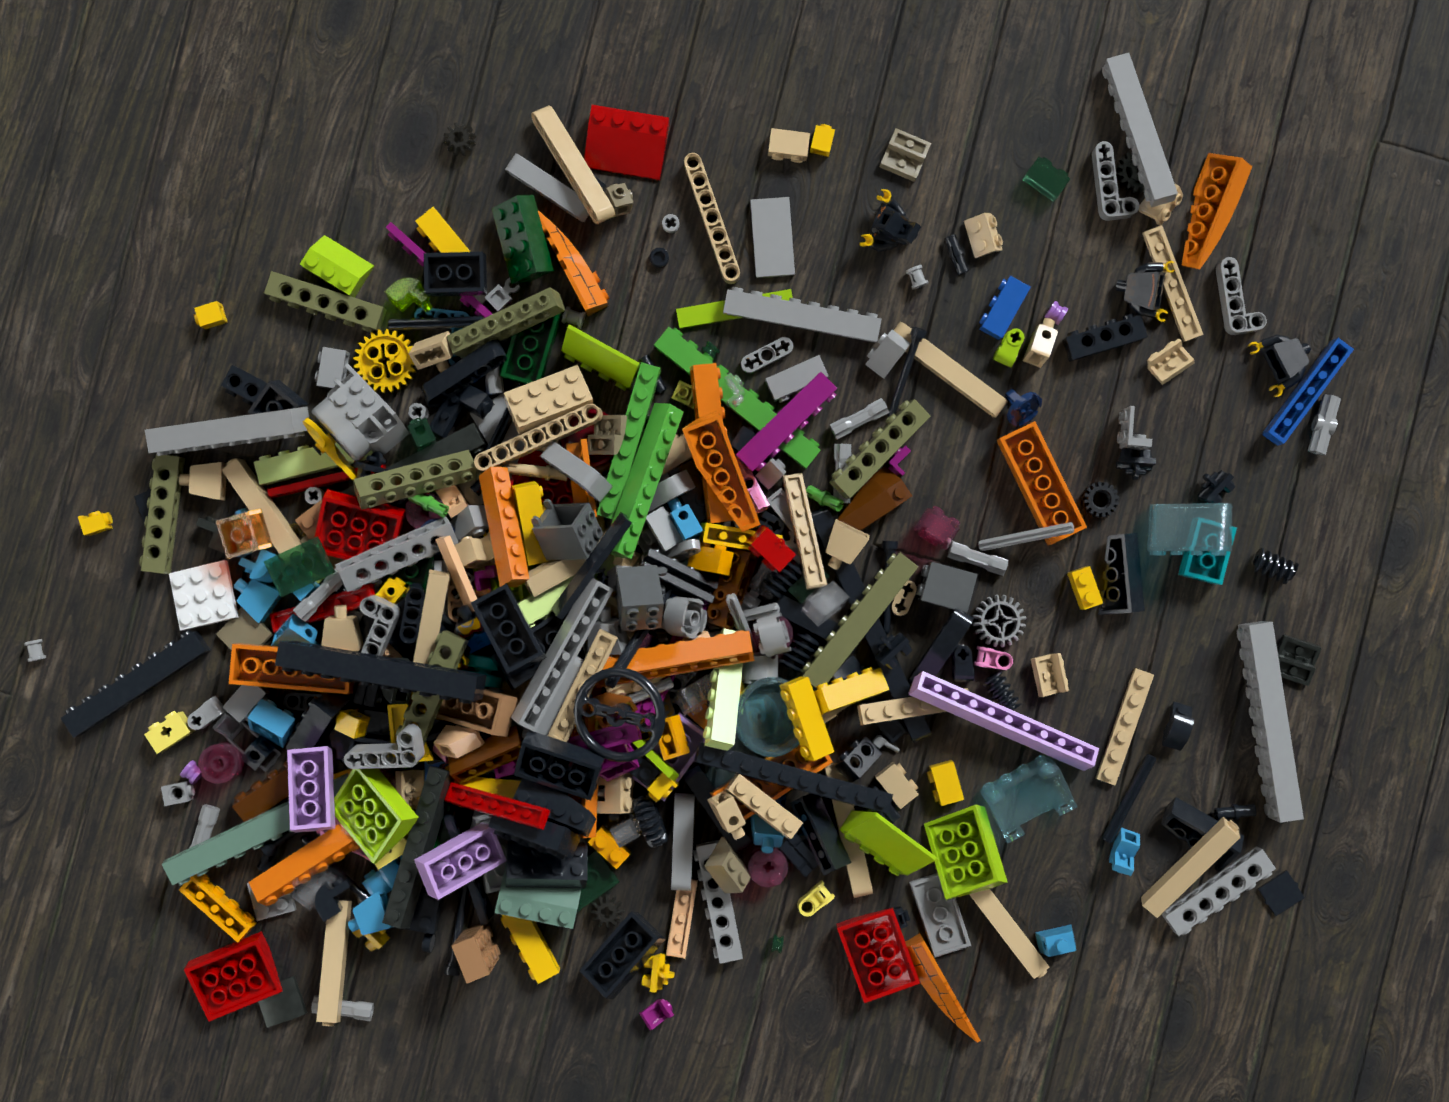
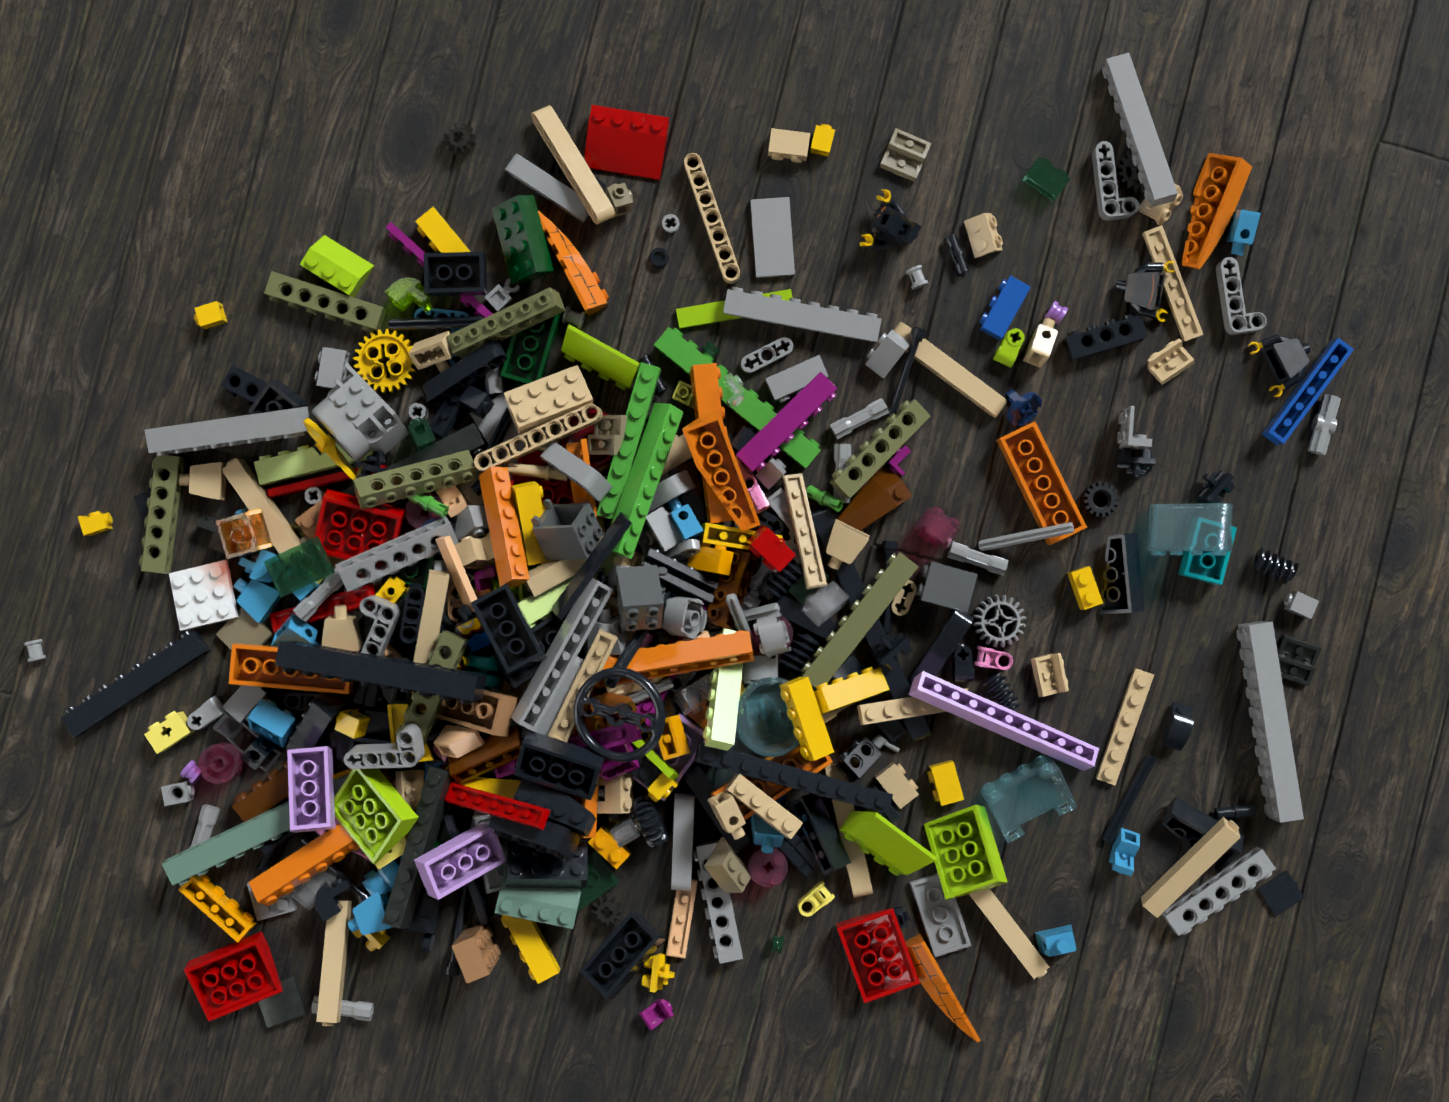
none -> dark azure torso [1227,209,1261,256]
none -> light grey brick [1284,591,1319,619]

